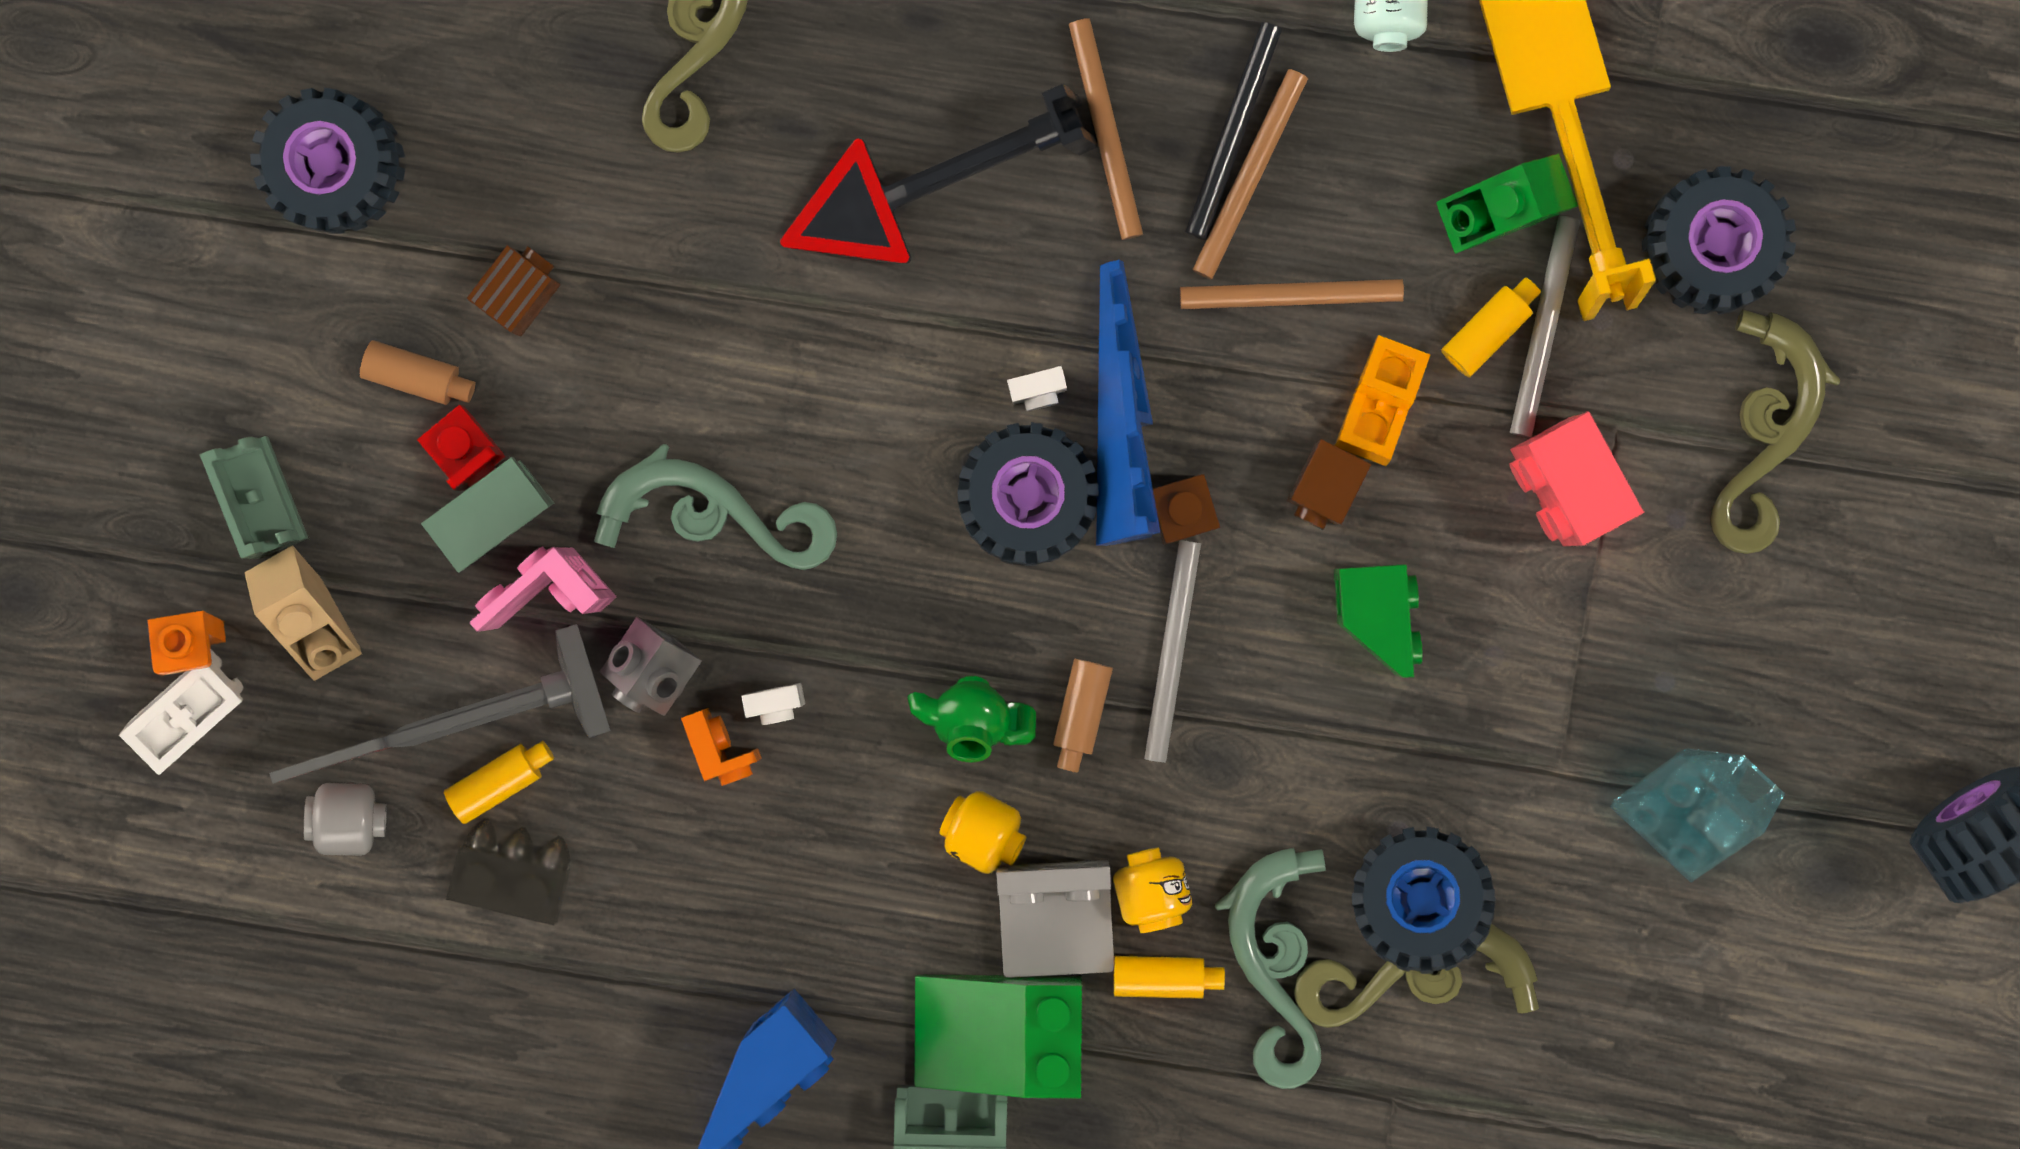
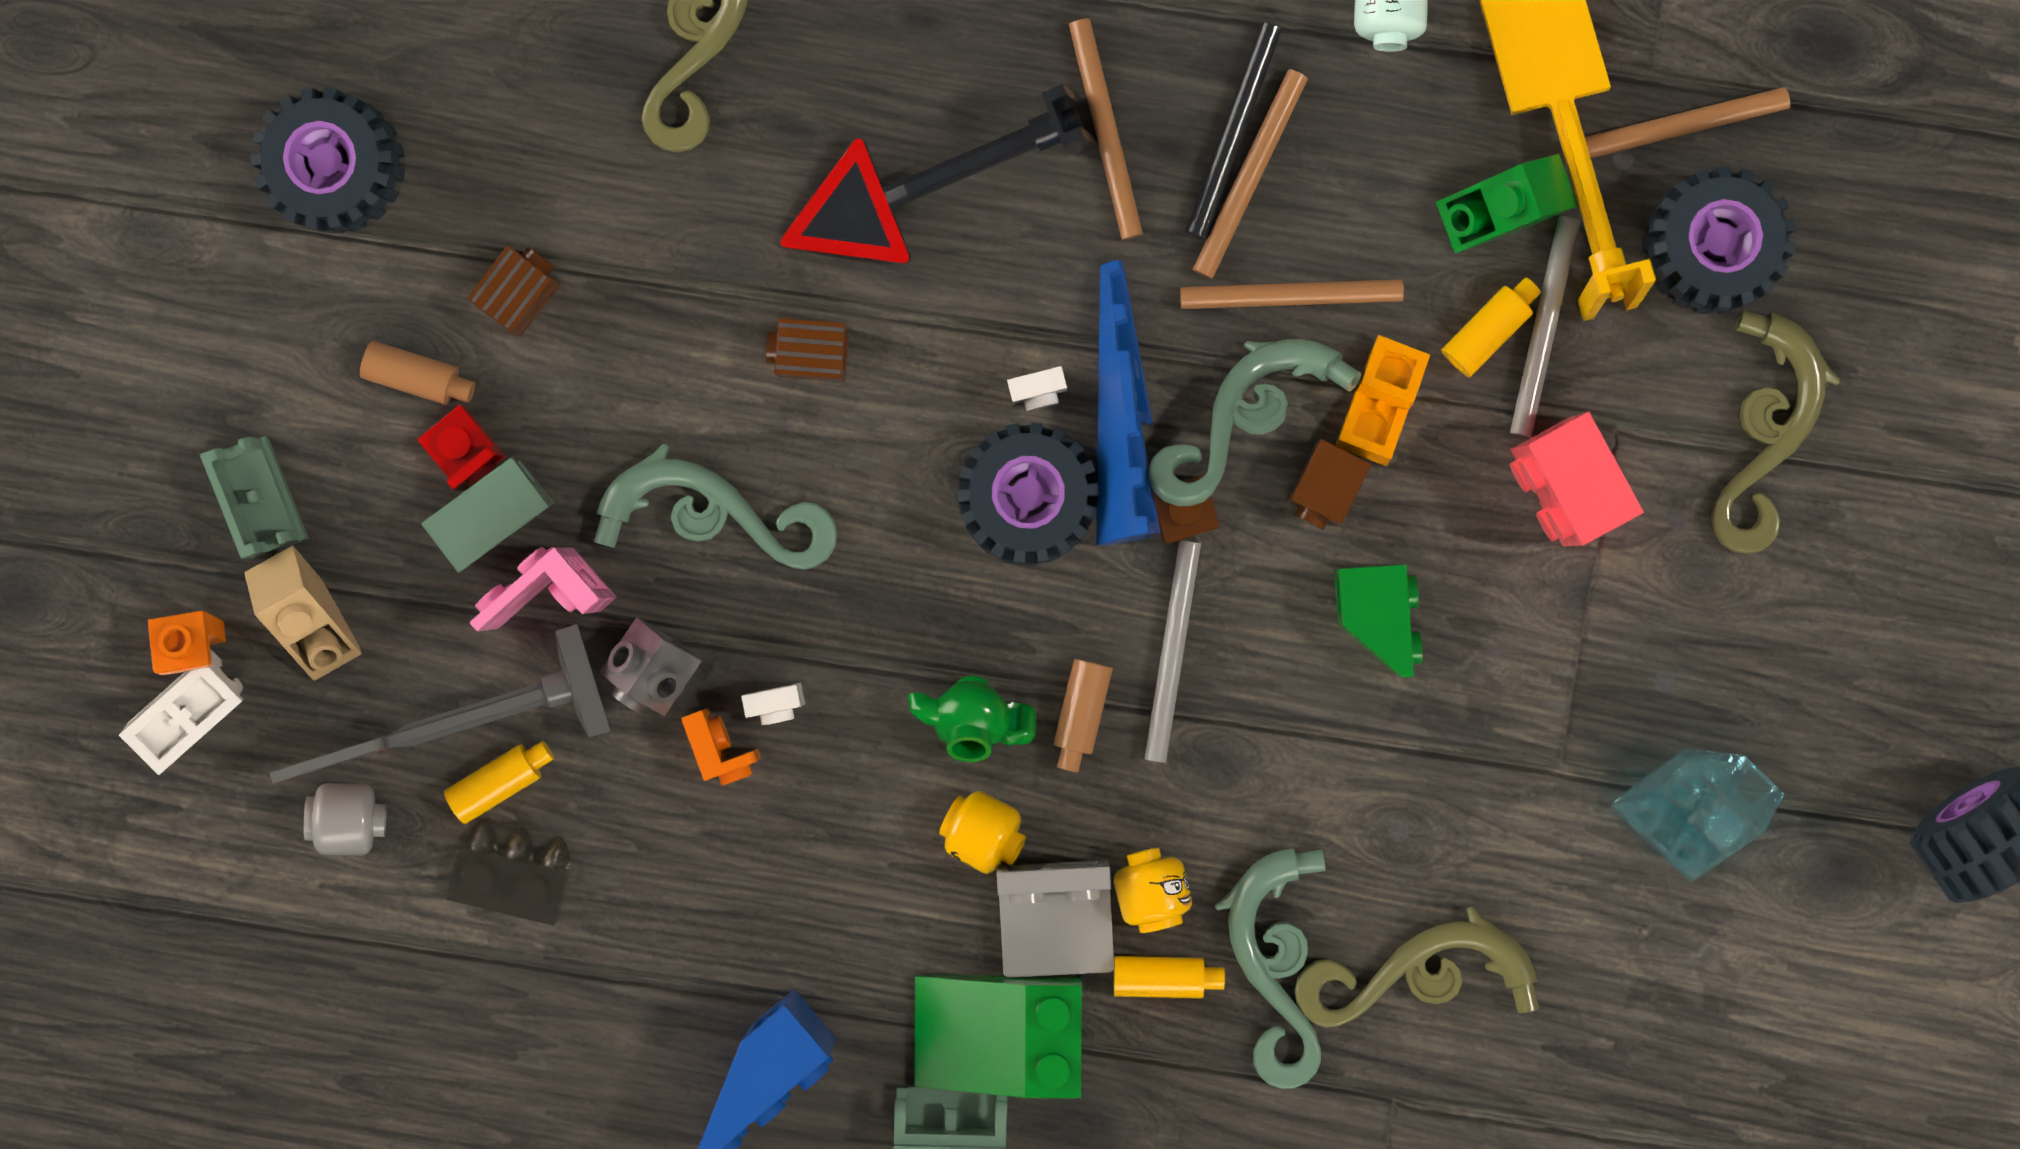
black wheel [1352,827,1495,974] -> none
none -> reddish brown brick [766,318,850,383]
none -> sand green plant [1149,339,1361,506]
none -> medium nougat bar [1585,87,1790,158]

